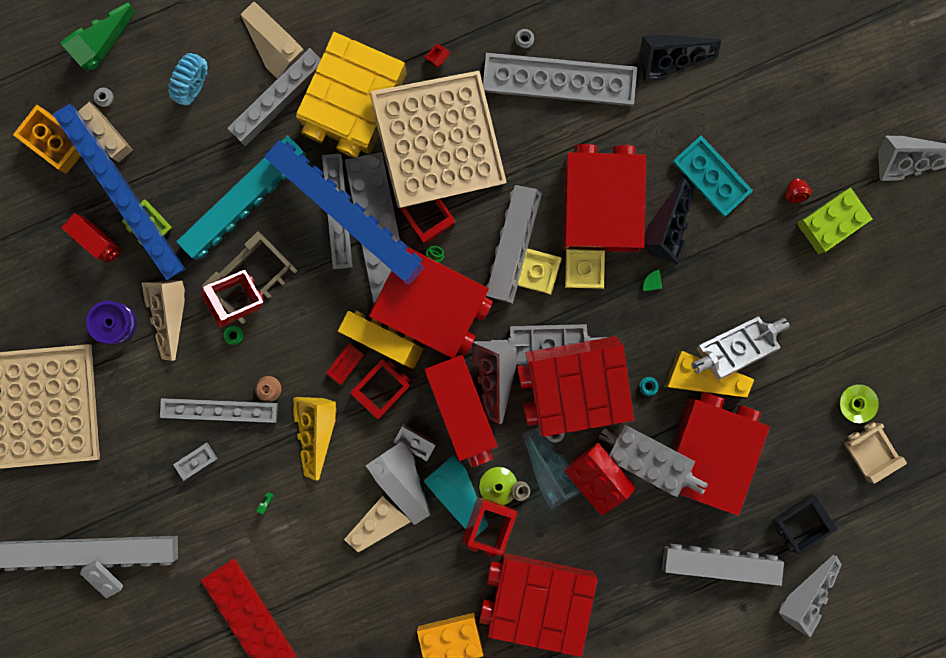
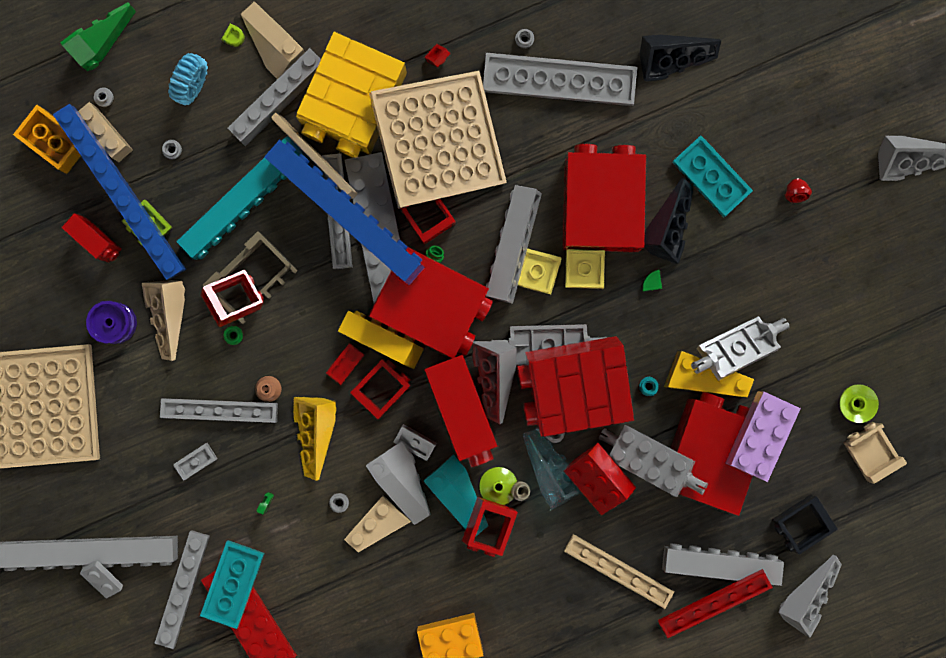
red brick [479,553,598,657] -> none
lime brick [797,188,873,254] -> none
none -> light grey plate [155,530,210,649]
none -> light grey plate [162,140,182,159]
none -> teal plate [200,540,265,629]
none -> lime tile [221,23,245,47]
none -> tan tile [271,112,358,199]
none -> light grey plate [329,493,349,513]
none -> tan tile [564,534,674,609]
none -> red tile [658,569,773,638]
none -> lavender brick [726,391,801,482]

